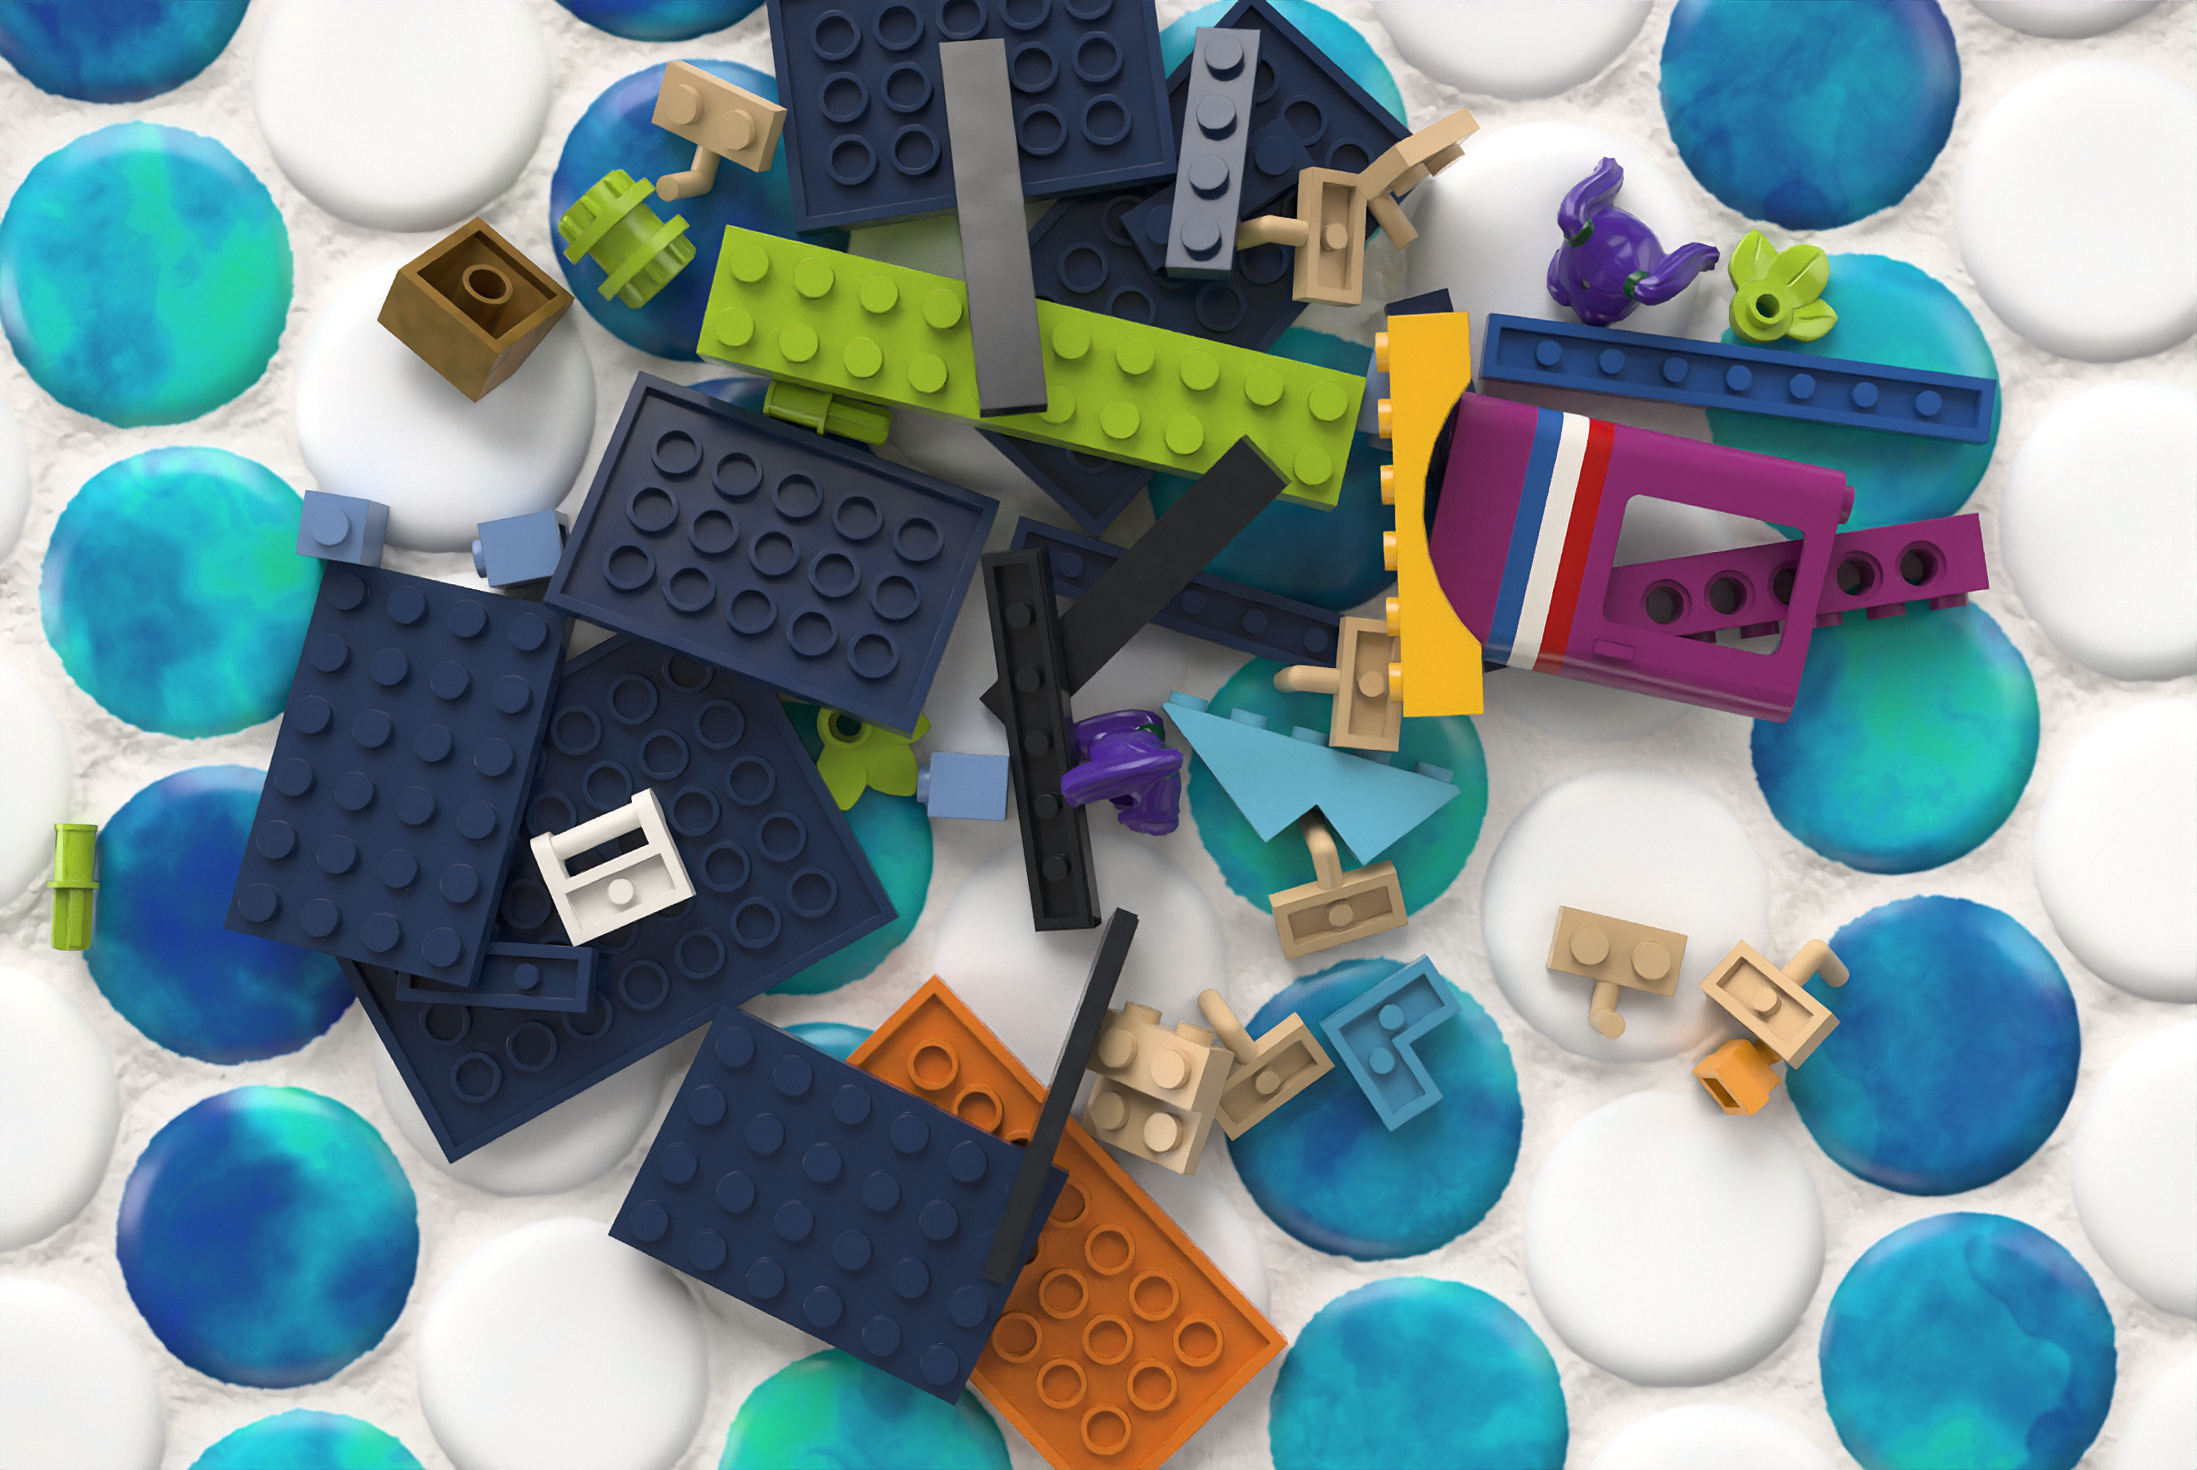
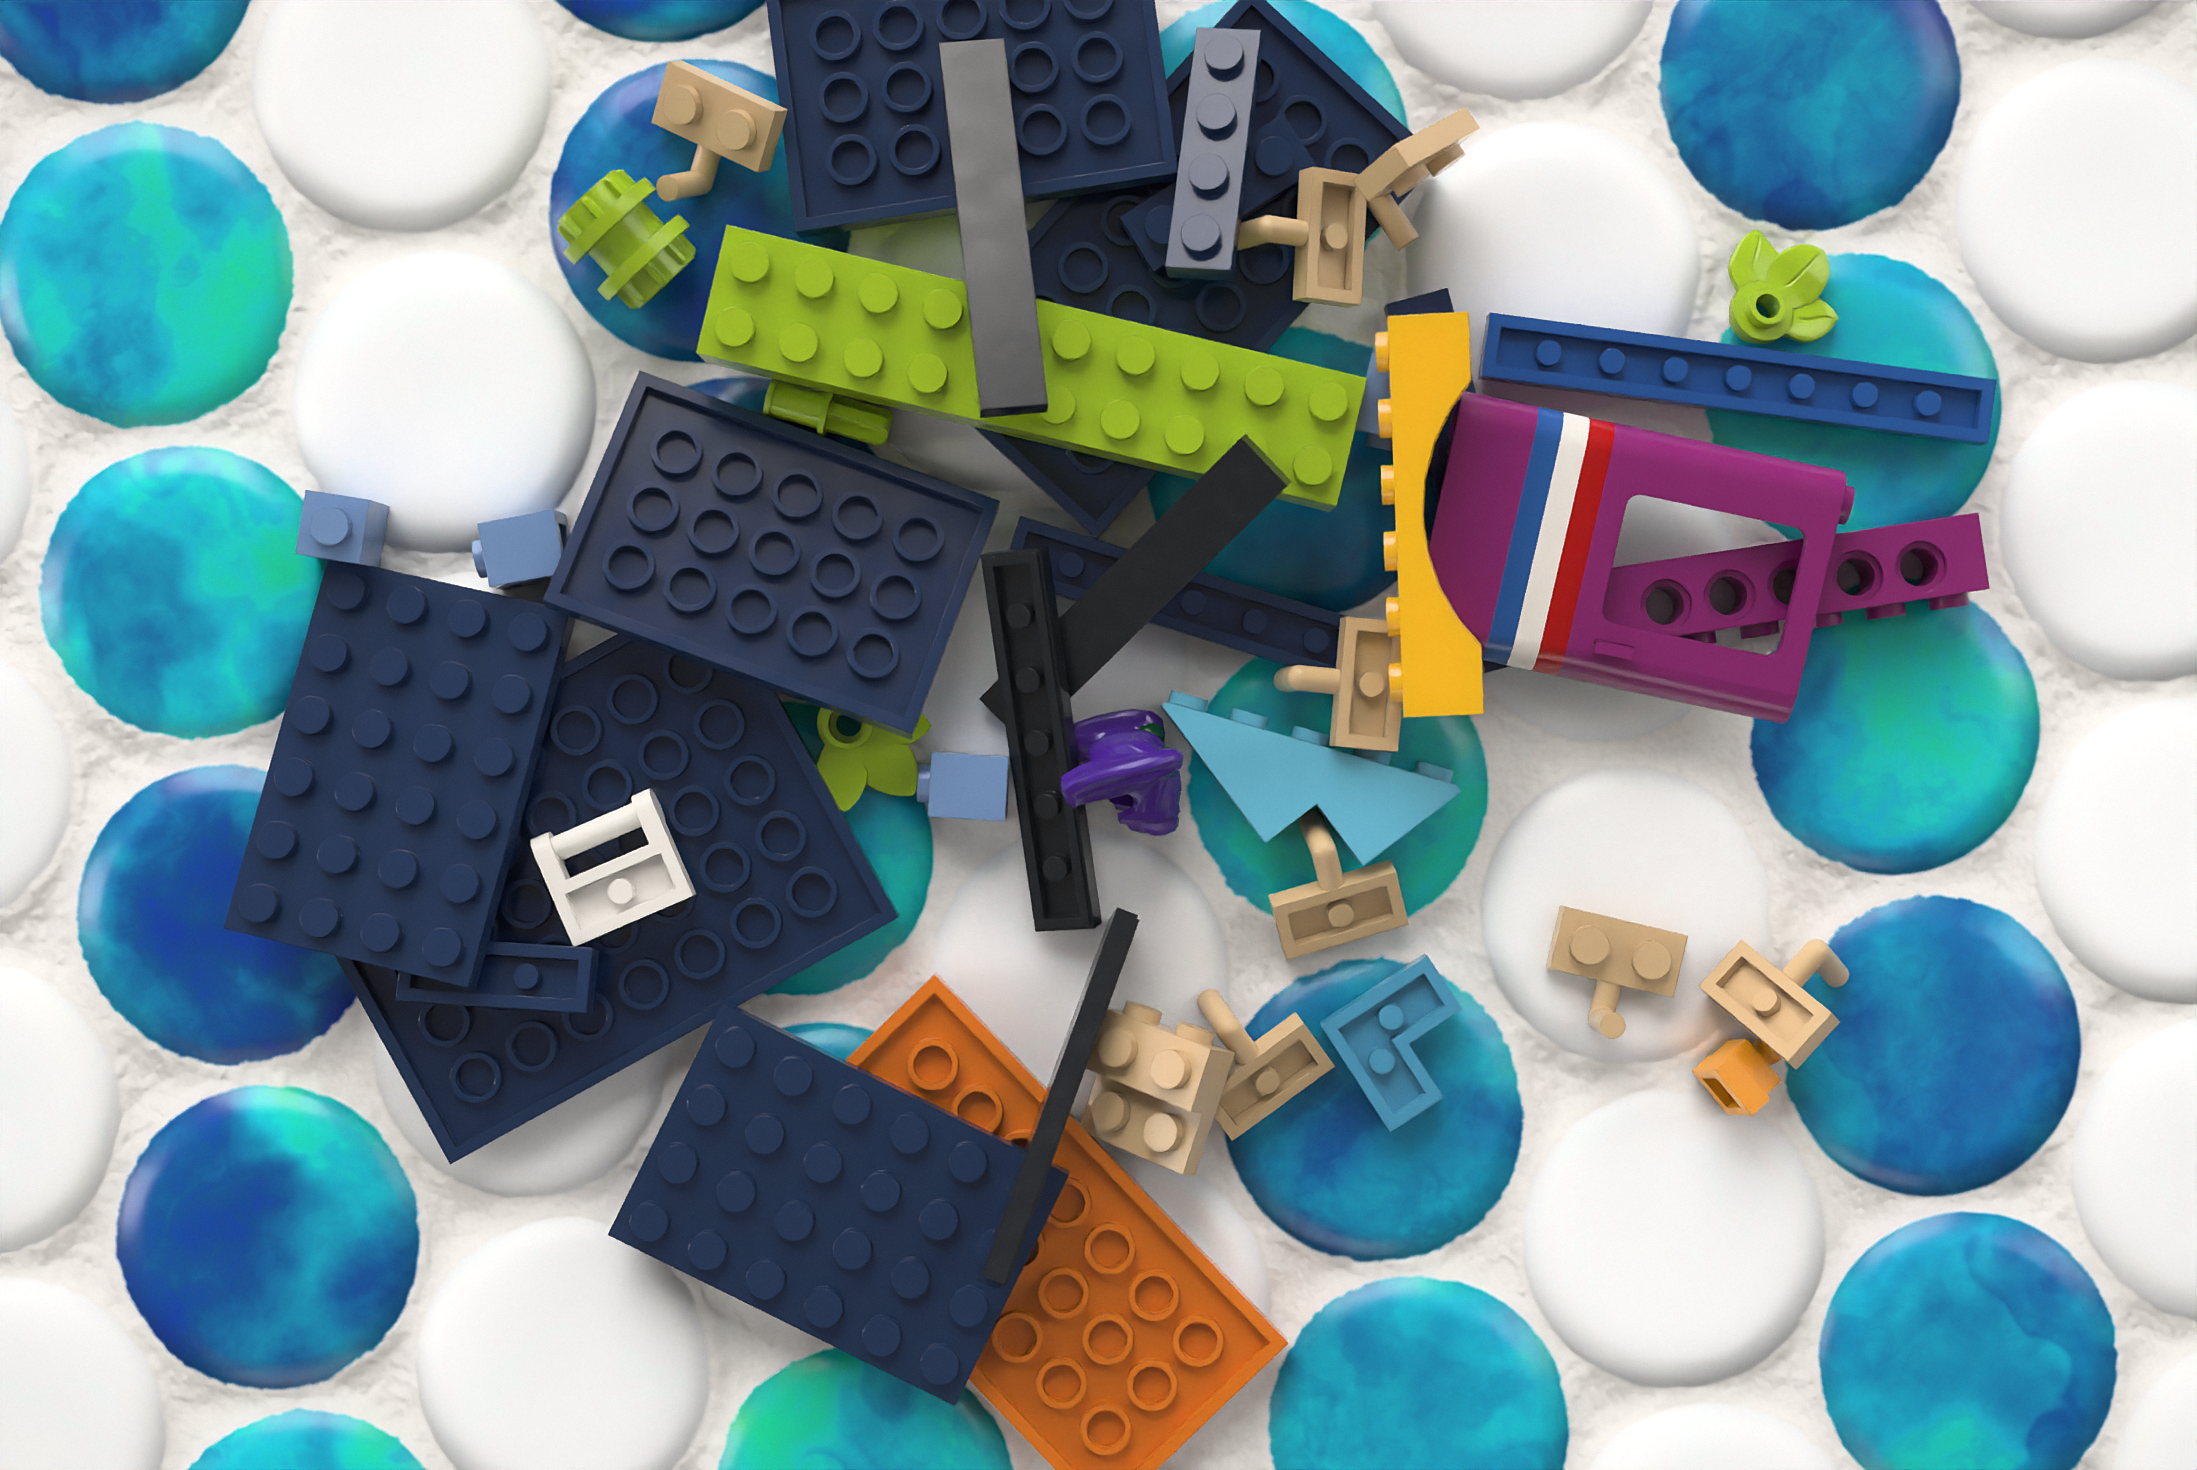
lime axle [46,824,100,951] -> none
pearl gold slope [377,216,575,403] -> none
dark purple hair [1546,156,1720,328] -> none

